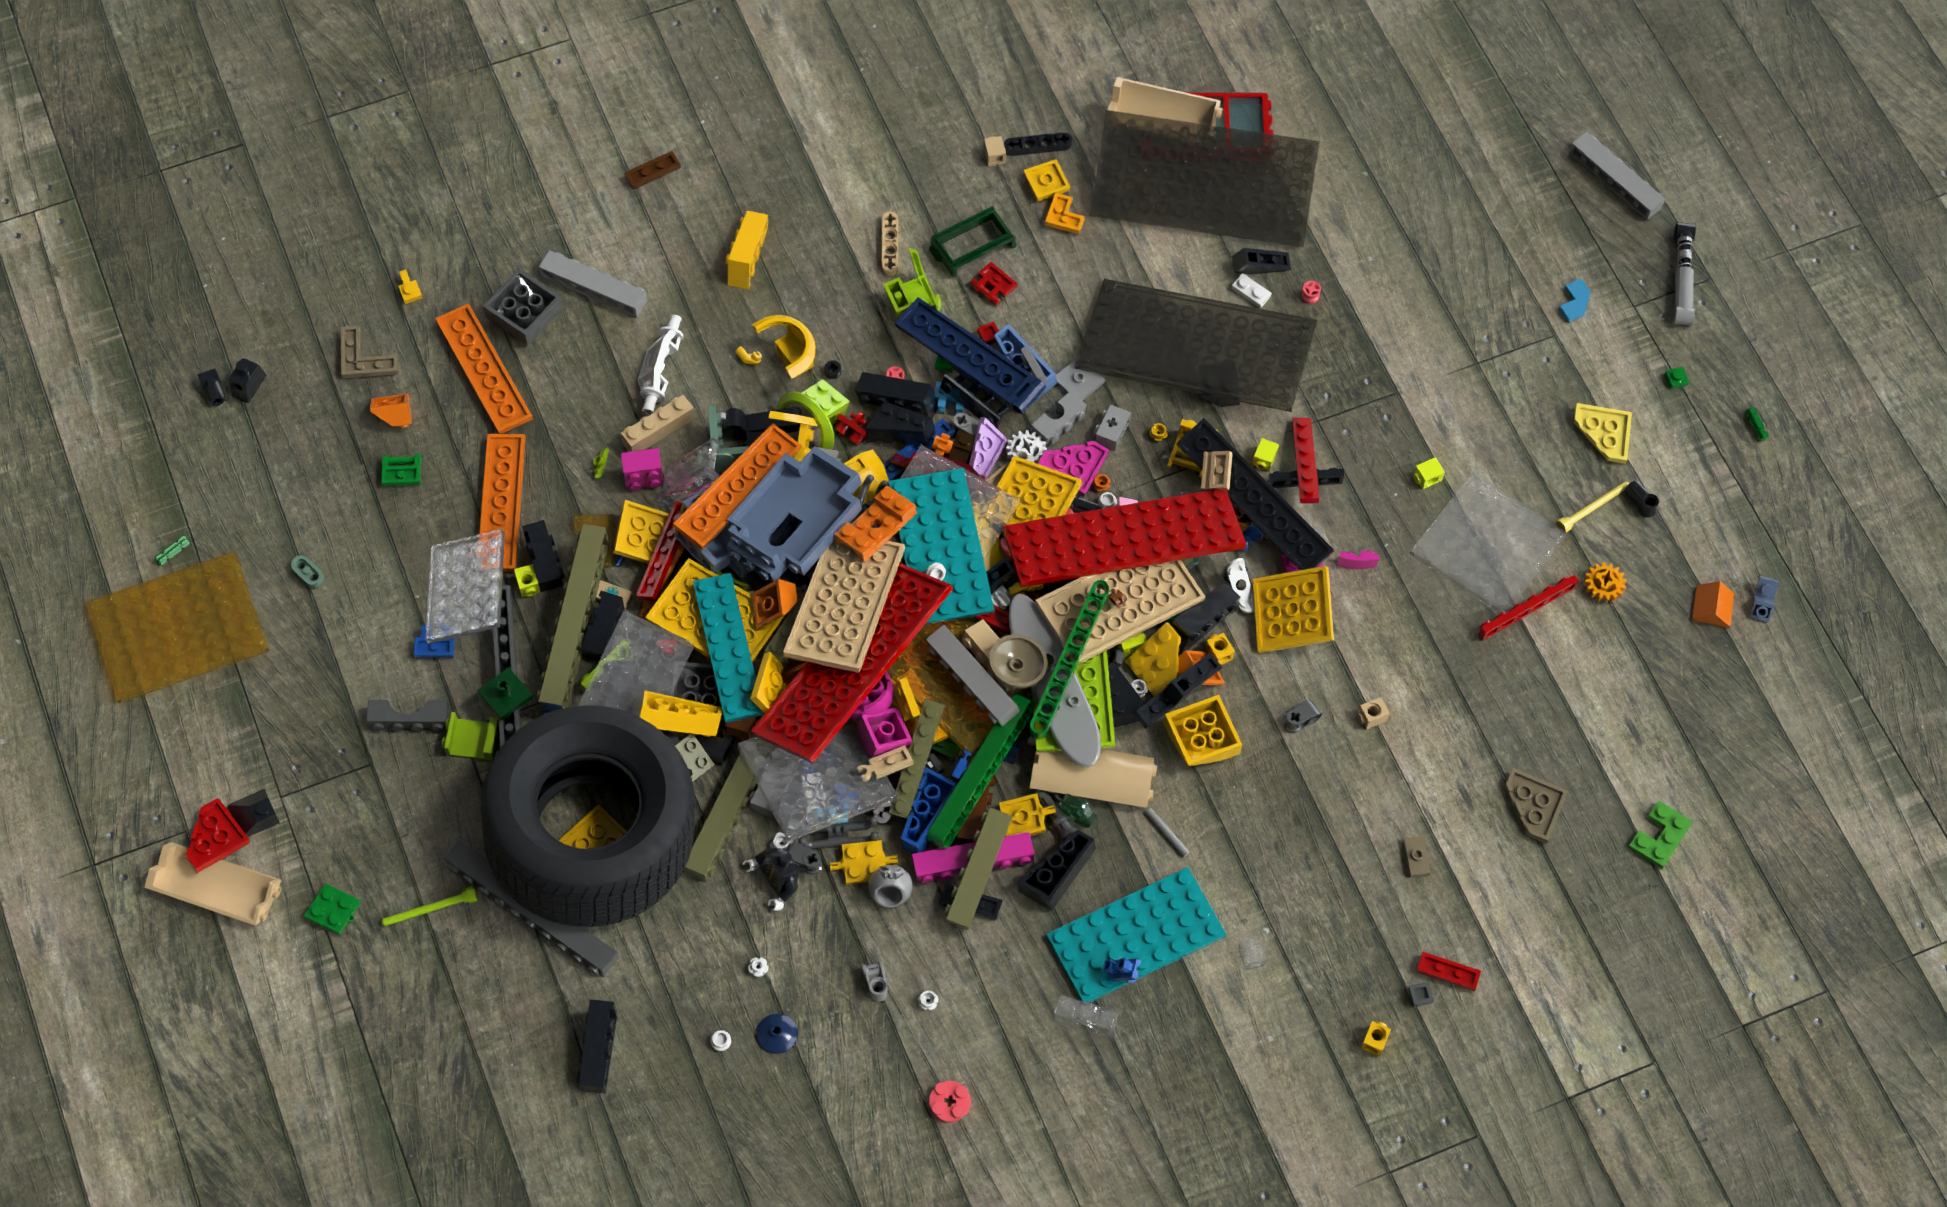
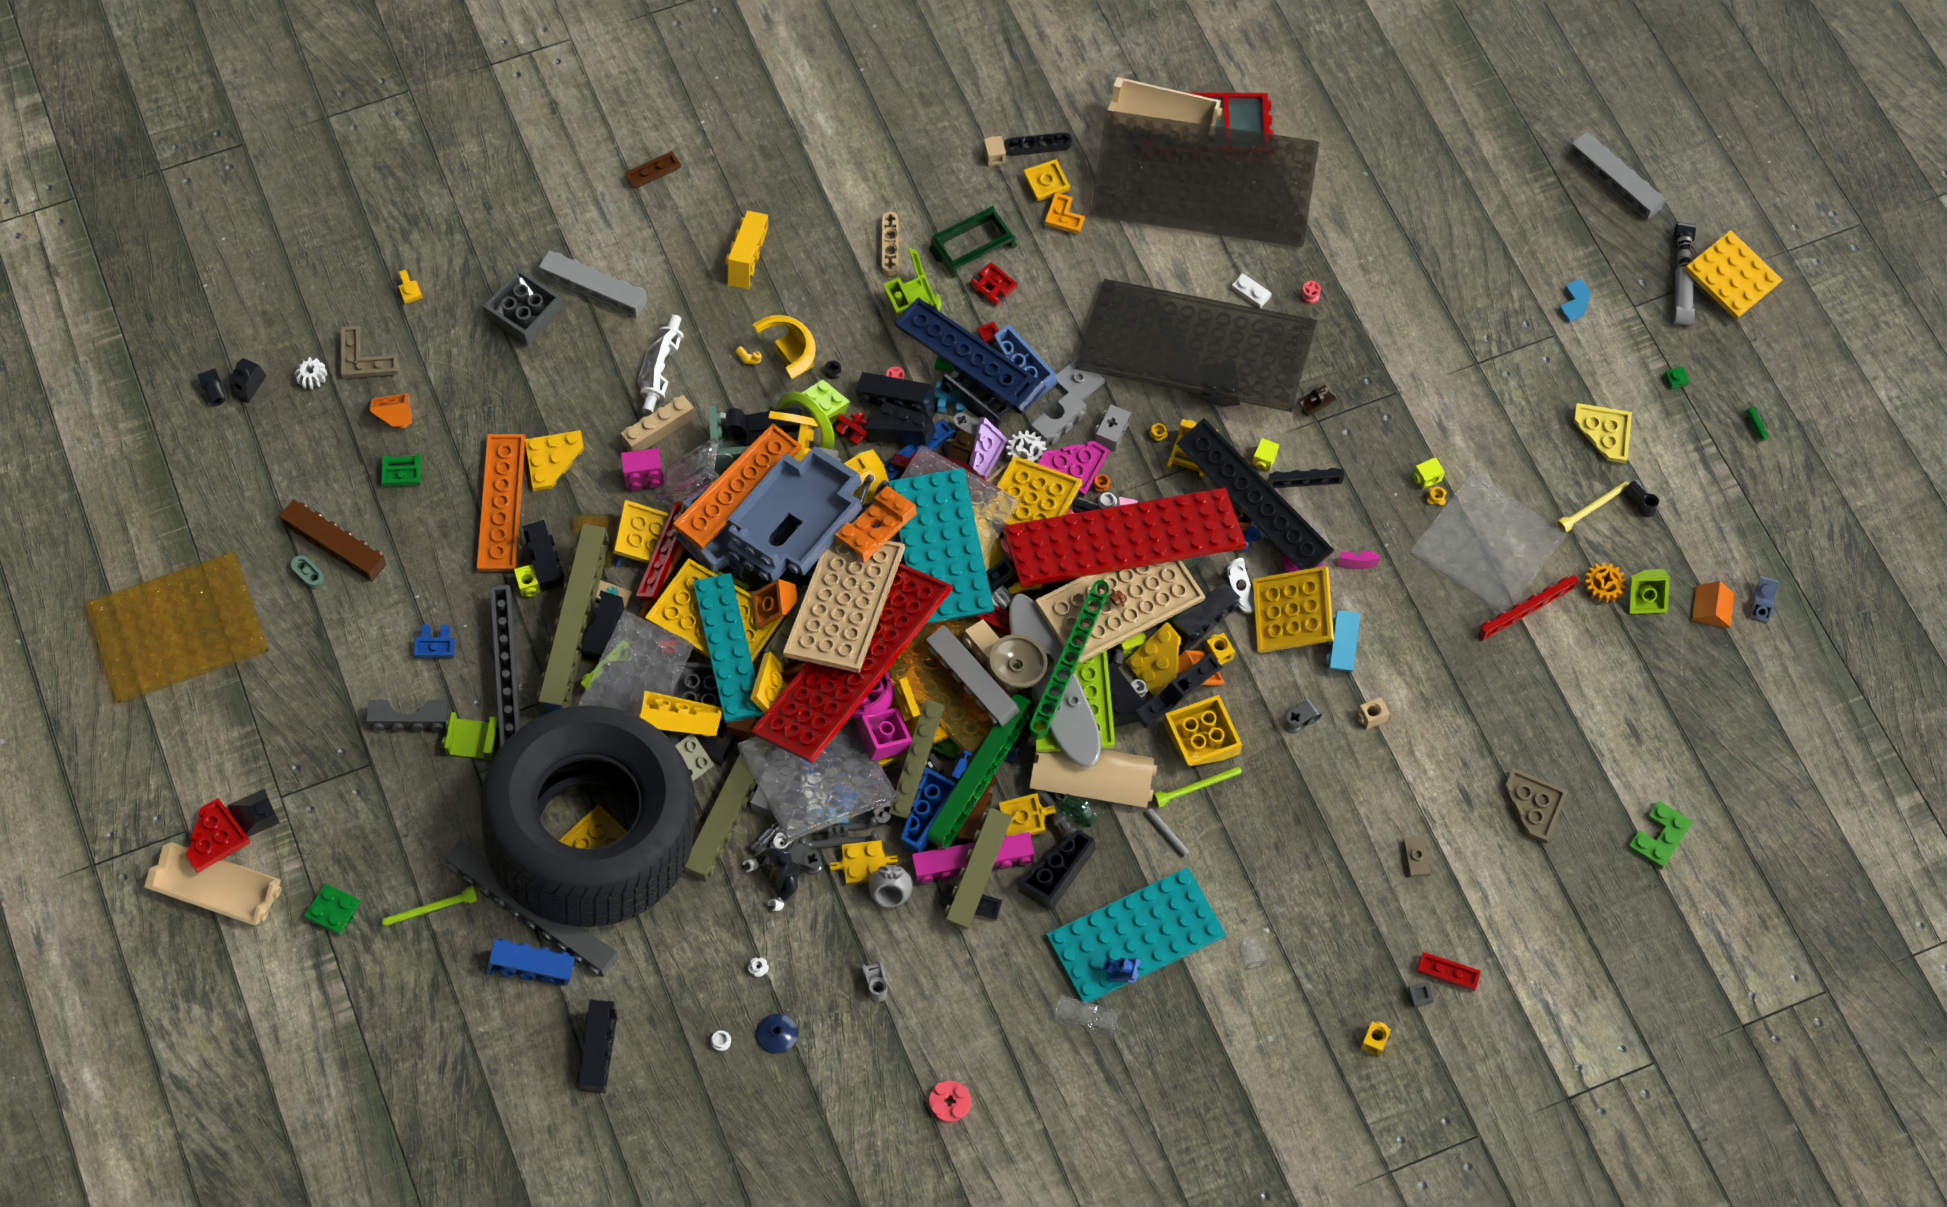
axle [155,535,189,566] -> none
clear plate [425,529,505,644] -> none
orange plate [435,303,533,434] -> none
dark green tile [477,667,533,721] -> none
lime piece [593,448,609,478] -> none
tan plate [857,745,913,782] -> none
white plate [918,991,938,1010] -> none
white plate [926,563,946,581] -> none
orange gear [931,433,954,456] -> none
light grey plate [1021,346,1048,383] -> none
tan plate [1201,451,1232,490] -> none
black slope [1232,248,1291,274] -> none
red plate [1292,418,1320,504] -> none
none -> reddish brown brick [279,499,386,582]
none -> white gear [294,357,327,390]
none -> blue wedge [485,938,575,986]
none -> yellow plate [525,430,584,492]
none -> dark grey axle [750,821,782,854]
none -> lime piece [1153,767,1242,808]
none -> dark brown hips [1298,385,1336,417]
none -> medium azure wedge [1326,610,1361,672]
none -> yellow plate [1427,487,1446,506]
none -> lime slope [1629,569,1670,614]
none -> yellow plate [1684,230,1782,320]

